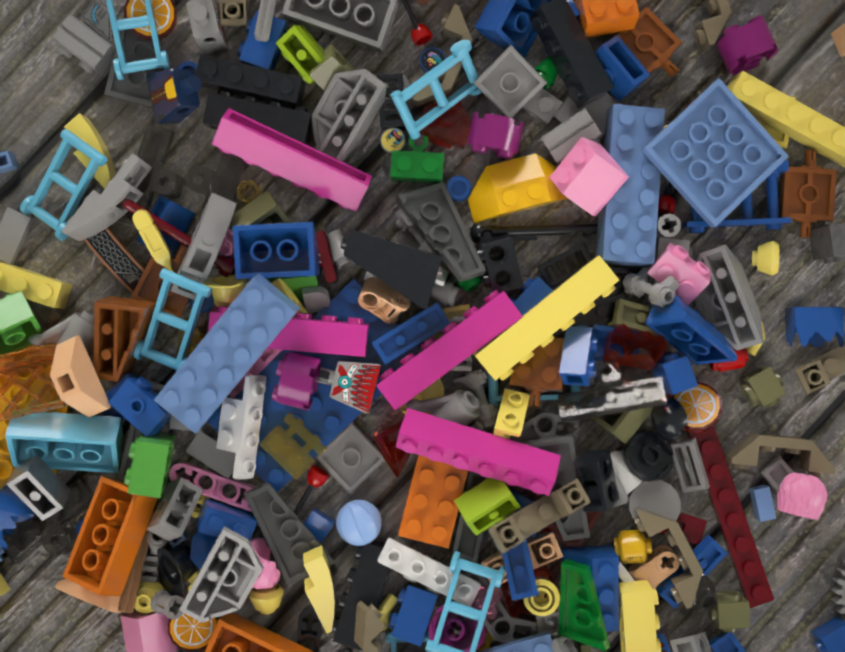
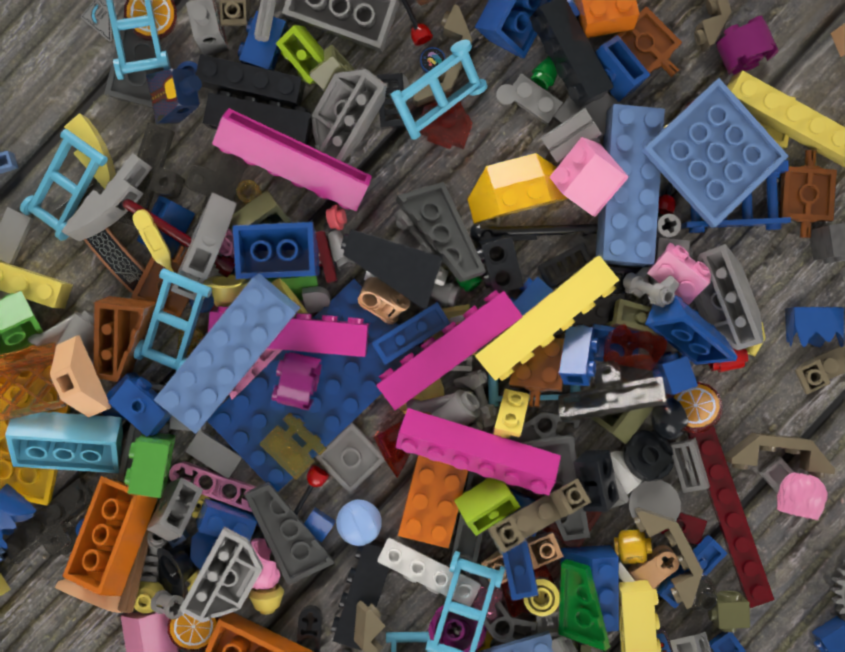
flat silver brick [7,454,71,521] -> none
light grey brick [52,15,116,75] -> none
white bracket [216,375,266,480] -> none
light yellow slope [303,545,335,634] -> none
torso [317,360,381,413] -> none
light yellow arm [378,593,398,631] -> none
tile [380,128,406,154] -> none
blue brick [388,583,438,647] -> none
green brick [390,136,444,184] -> none
blue tile [446,176,472,202] -> none
magenta brick [467,112,524,159] -> none
light grey tile [473,45,547,118] -> none
olive brick [740,366,786,407] -> none
medium blue piece [749,485,776,522] -> none
light yellow cone [752,241,780,276] -> none
none -> coral plate [326,204,347,230]

